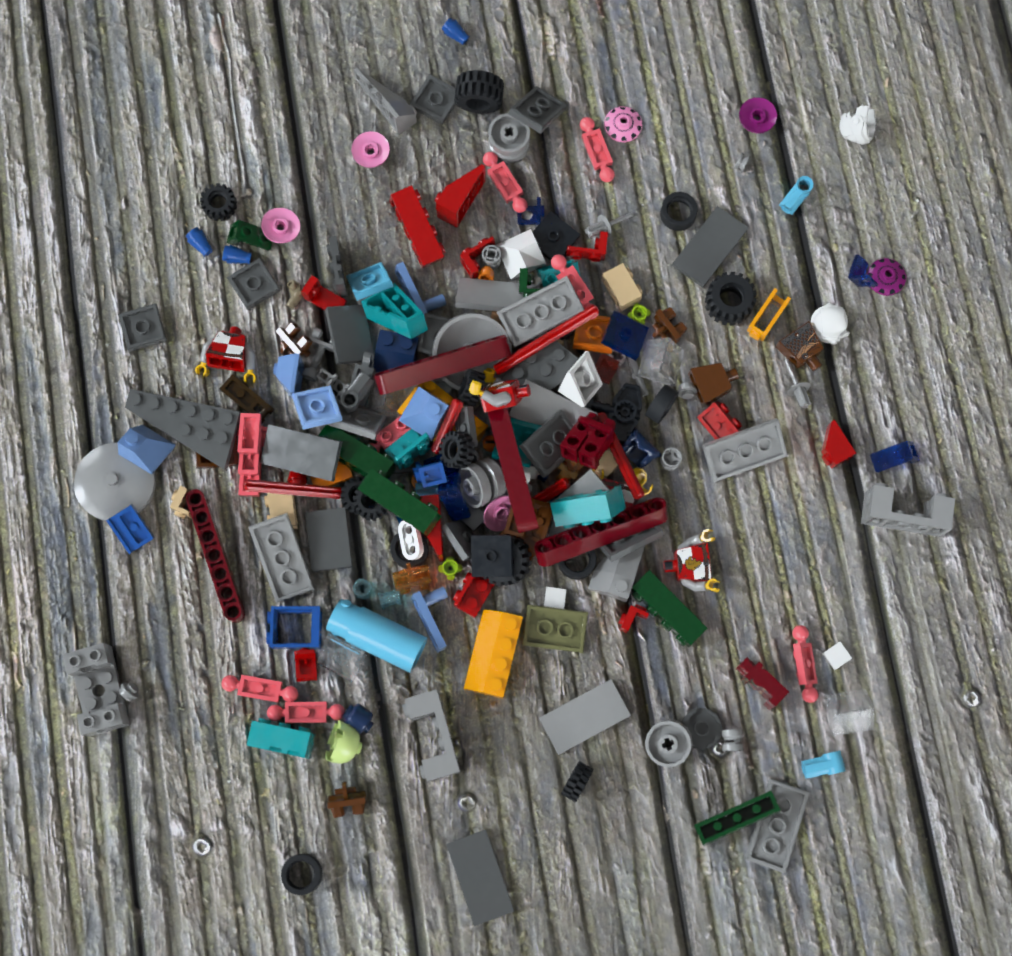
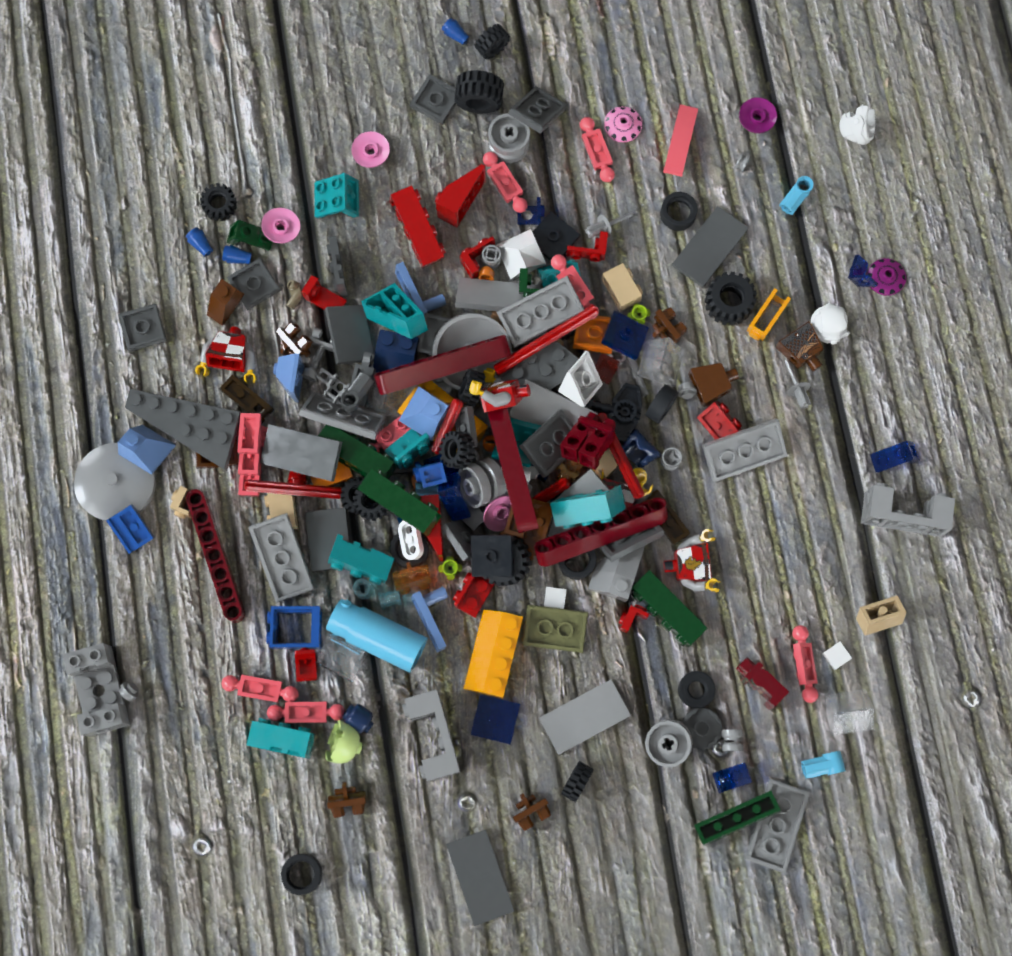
light blue tile [292,385,342,430] -> none
medium azure tile [346,262,393,301] -> none
light grey wedge [354,68,417,135] -> none
red slope [821,420,856,469] -> none
none -> reddish brown slope [207,279,245,326]
none -> teal bracket [314,173,359,218]
none -> teal wedge [328,534,394,585]
none -> clear blue plate [471,694,520,745]
none -> black tyre [475,24,510,60]
none -> reddish brown hips [513,793,551,831]
none -> dark brown plate [646,489,690,546]
none -> coral slope [663,104,698,177]
none -> black tyre [678,671,716,708]
none -> clear blue bracket [712,762,752,794]
none -> tan brick [856,595,907,636]

